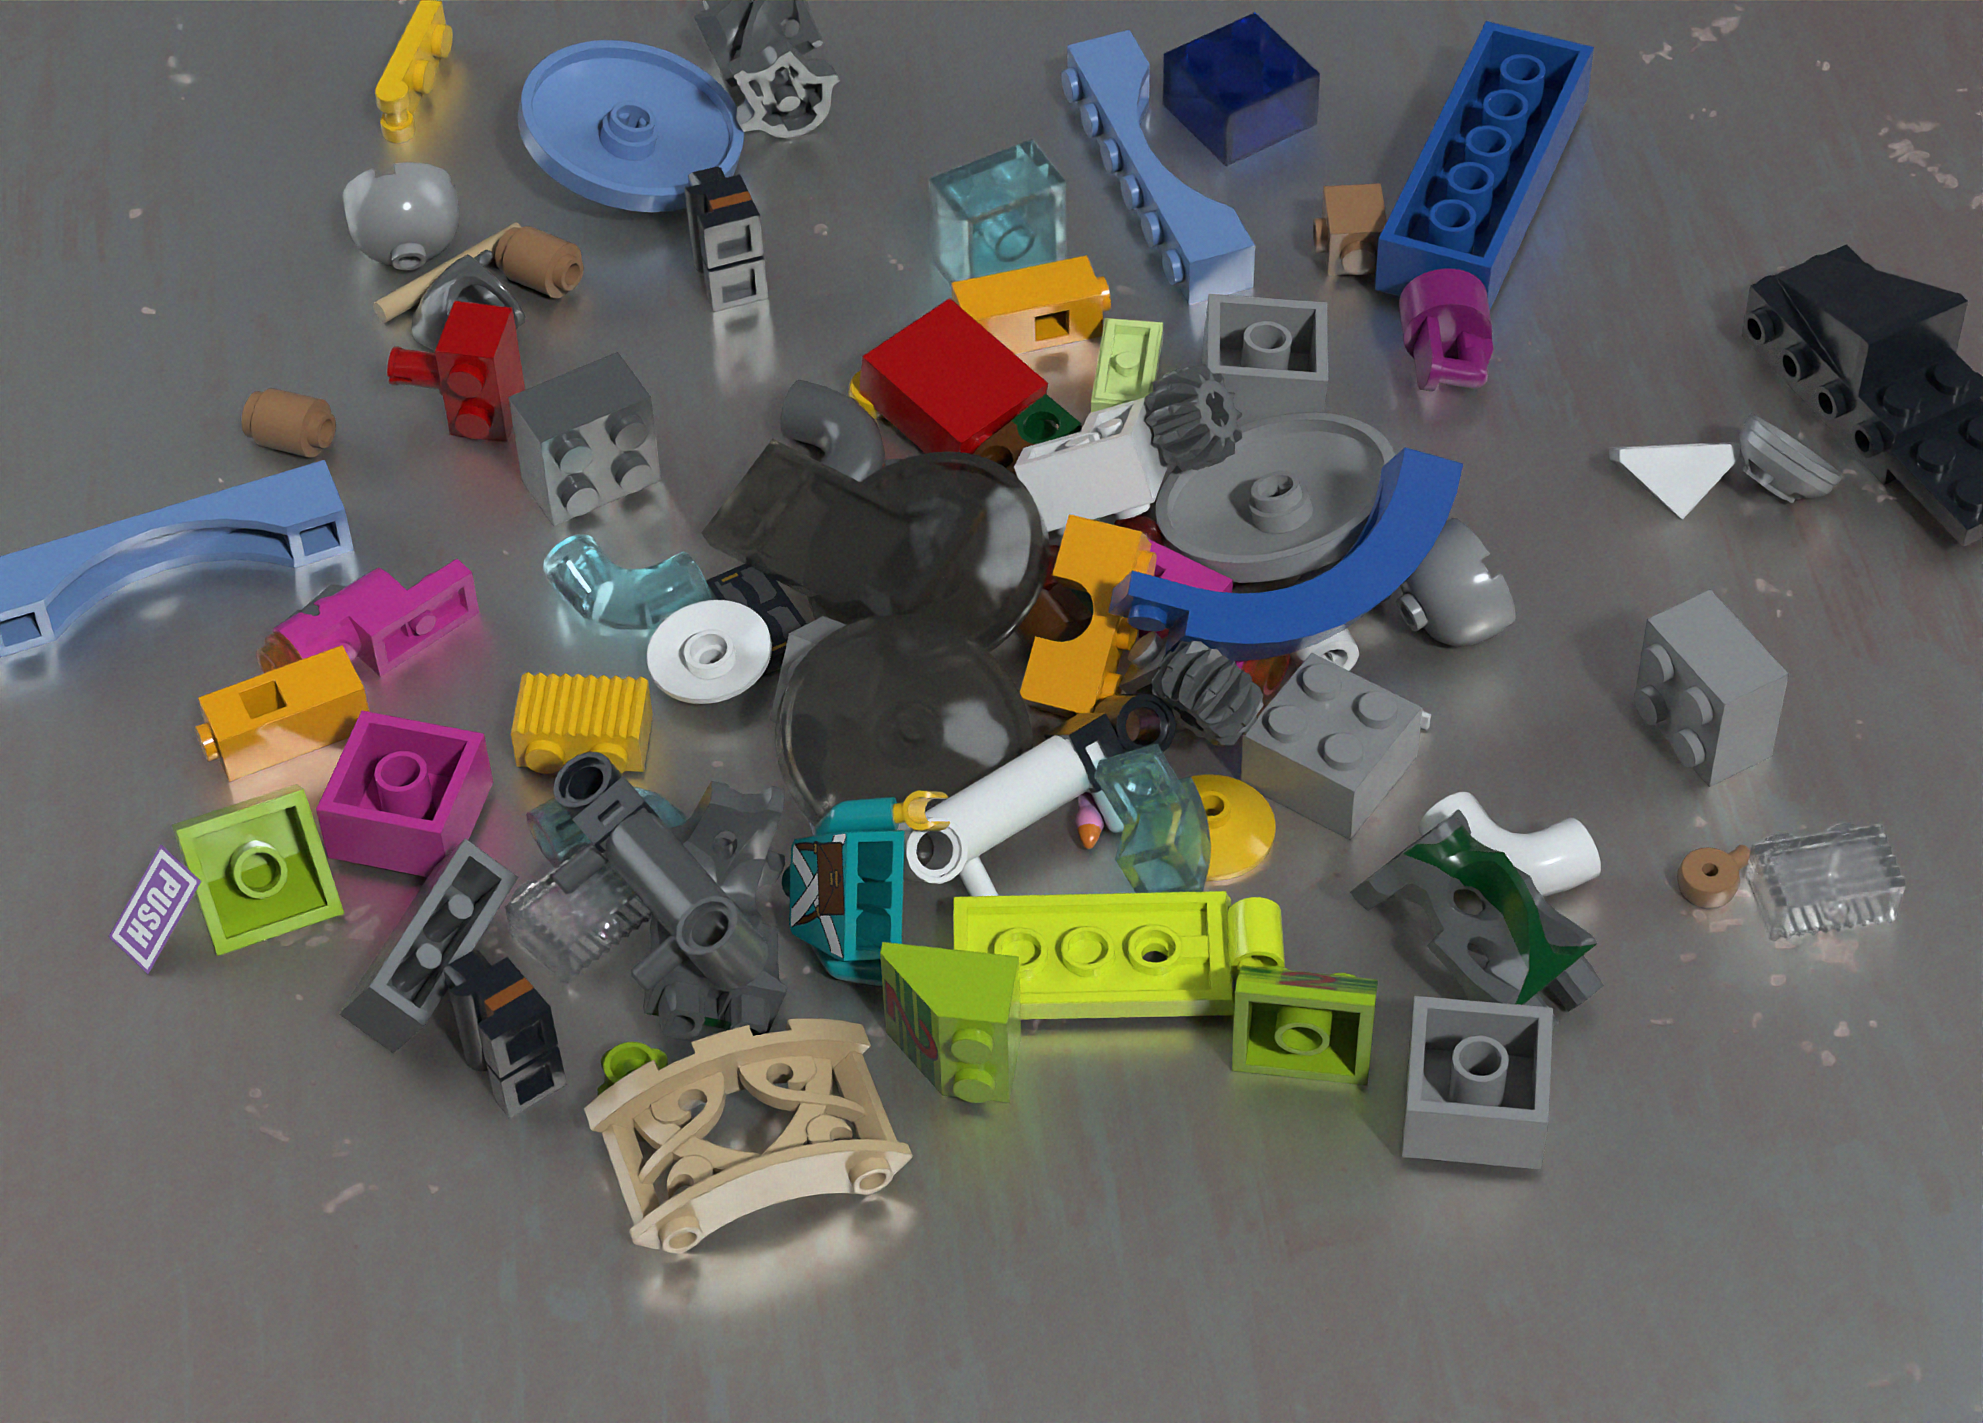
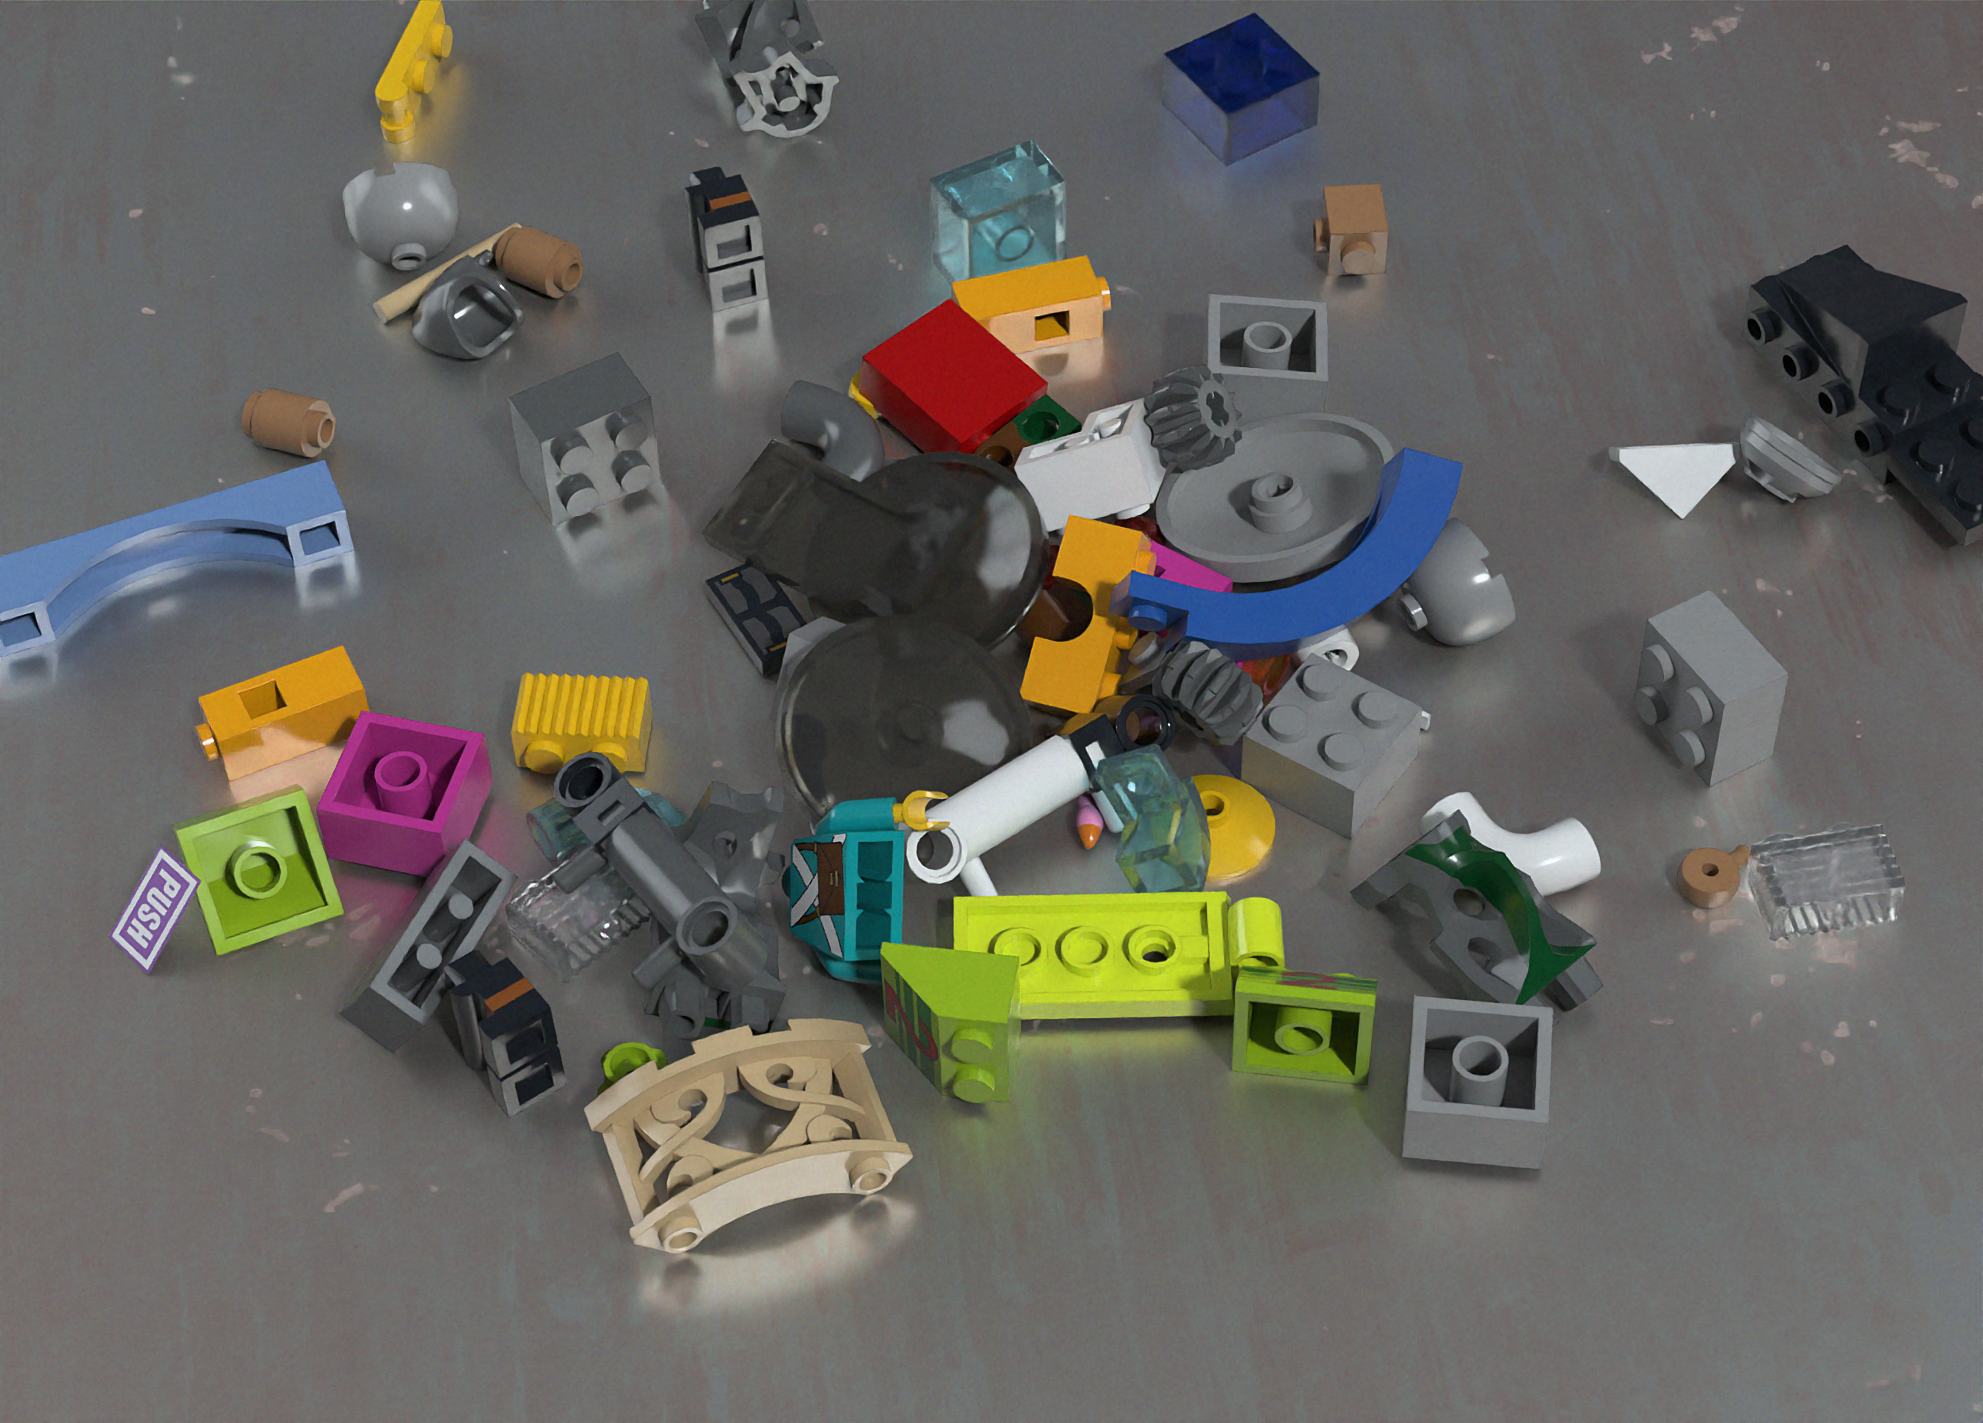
dark pink plate [256,559,480,677] -> none
red brick [387,301,525,442] -> none
medium blue dish [518,40,744,212] -> none
clear light blue cylinder [543,534,712,630] -> none
white dish [646,600,772,704] -> none
medium blue arch [1061,30,1255,305] -> none
yellowish green plate [1091,318,1163,413] -> none
blue brick [1375,21,1594,310] -> none
magenta piece [1399,269,1493,392] -> none

